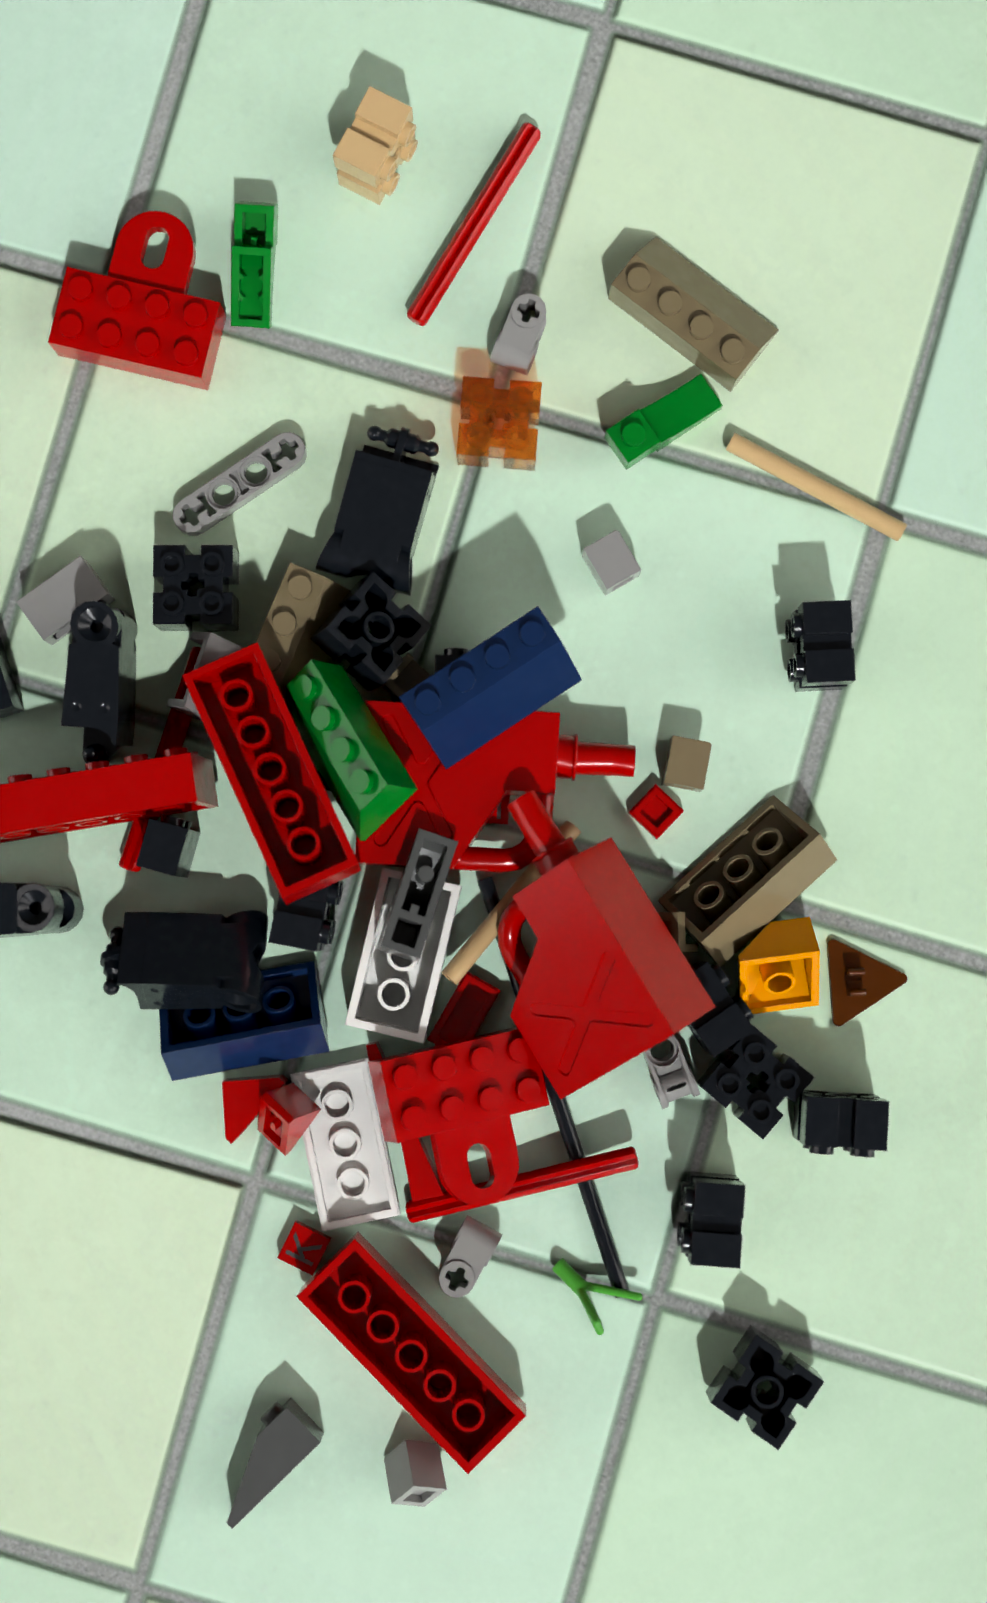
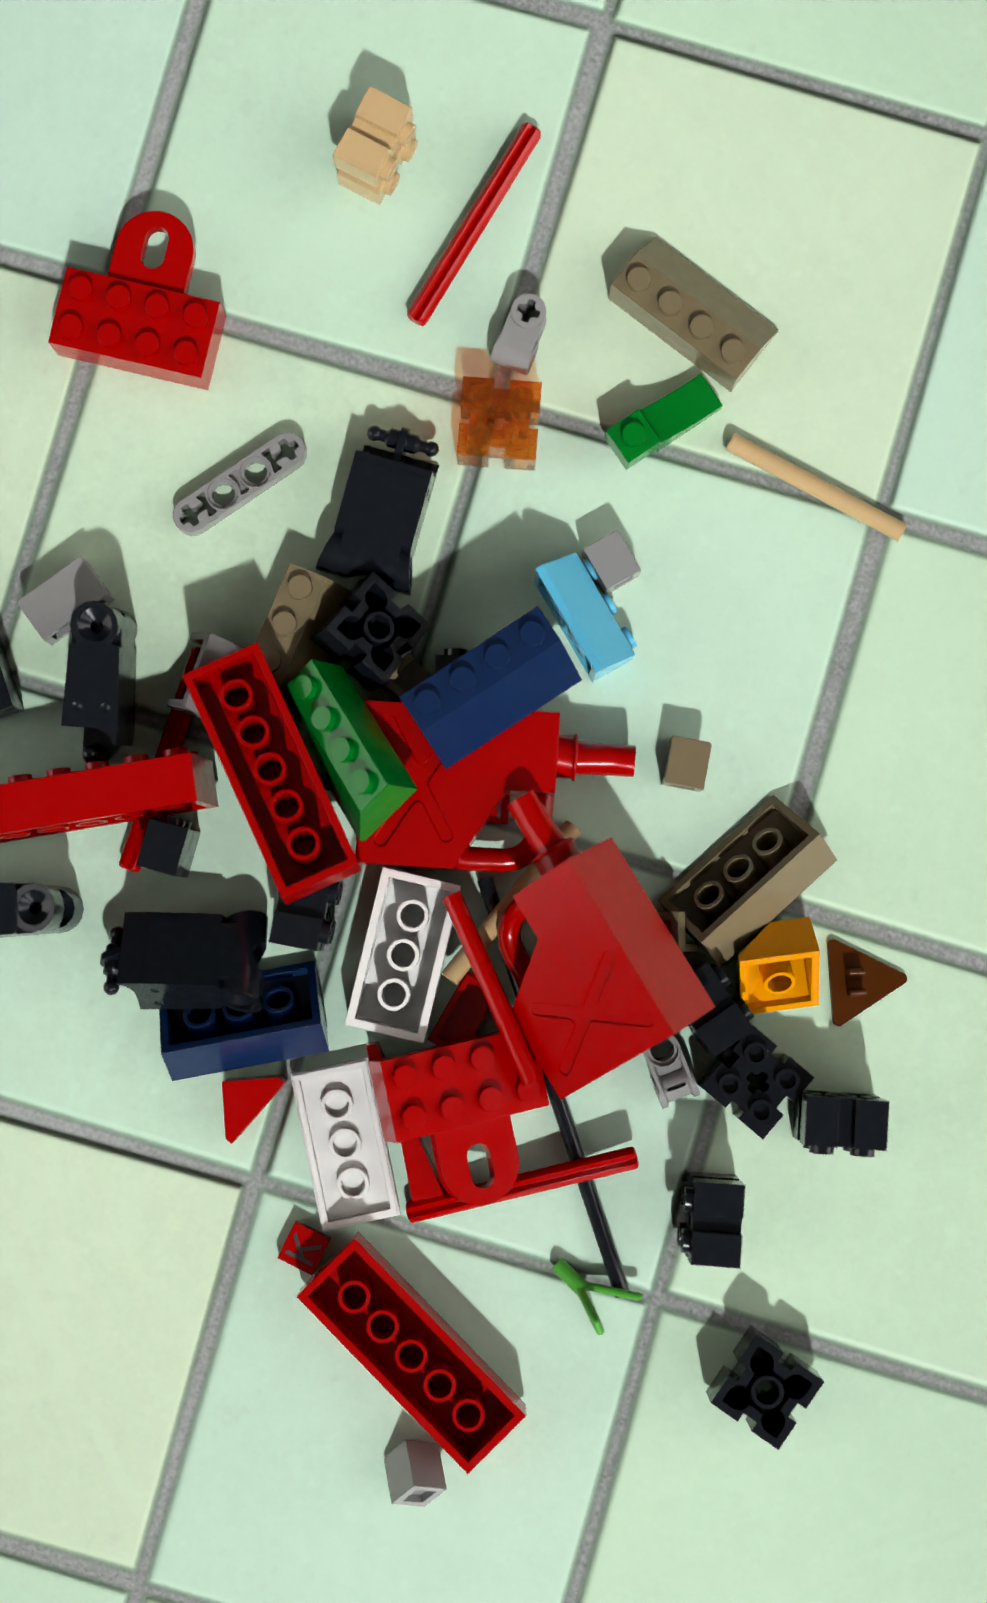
black brick [153,545,239,631] -> none
dark grey slope [227,1398,324,1529] -> none
green slope [231,201,278,328] -> none
red slope [257,1083,321,1156] -> none
dark grey slope [376,828,458,962] -> none
light grey piece [439,1215,502,1298] -> none
red tile [628,784,684,840] -> none
black brick [785,600,856,692] -> none
none -> red piece [442,891,541,1086]
none -> medium azure slope [534,552,637,683]

